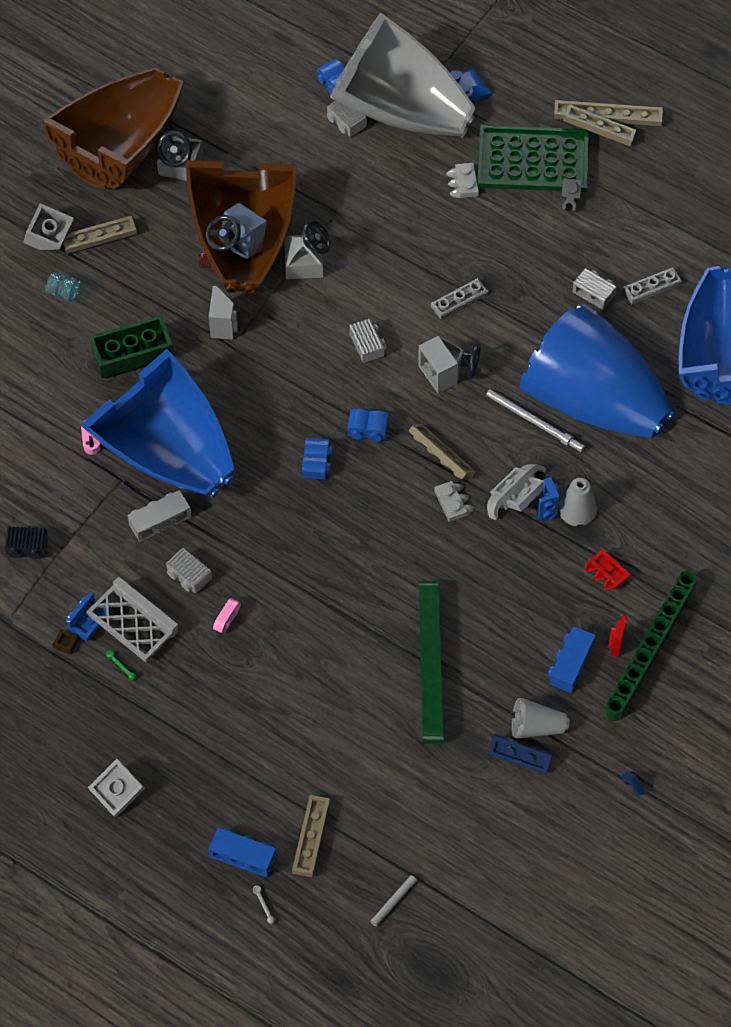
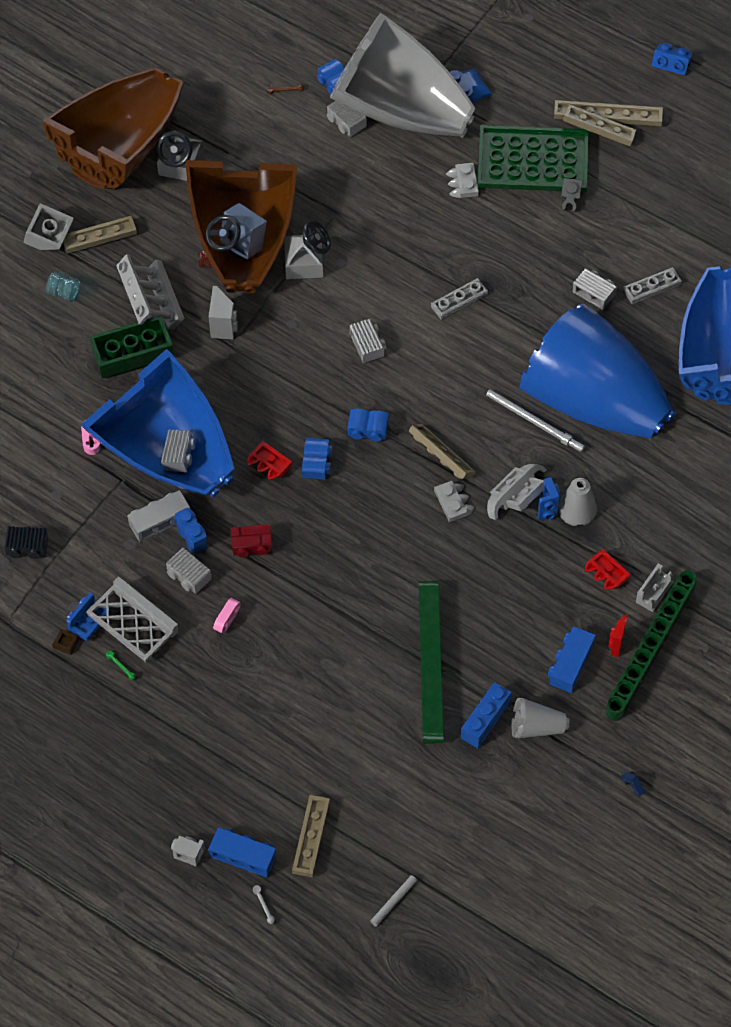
light grey hinge [88,759,145,817] -> none
light grey piece [418,336,481,393] -> none
dark blue plate [488,734,553,774] -> none
none -> light grey fence [116,254,185,330]
none -> light grey brick [161,429,196,472]
none -> light grey brick [171,836,205,867]
none -> blue brick [175,508,207,554]
none -> dark red brick [231,524,272,557]
none -> red plate [247,441,292,479]
none -> reddish brown hinge [267,84,304,94]
none -> blue brick [461,682,511,749]
none -> light grey hinge [636,563,674,612]
none -> blue bracket [651,43,693,75]

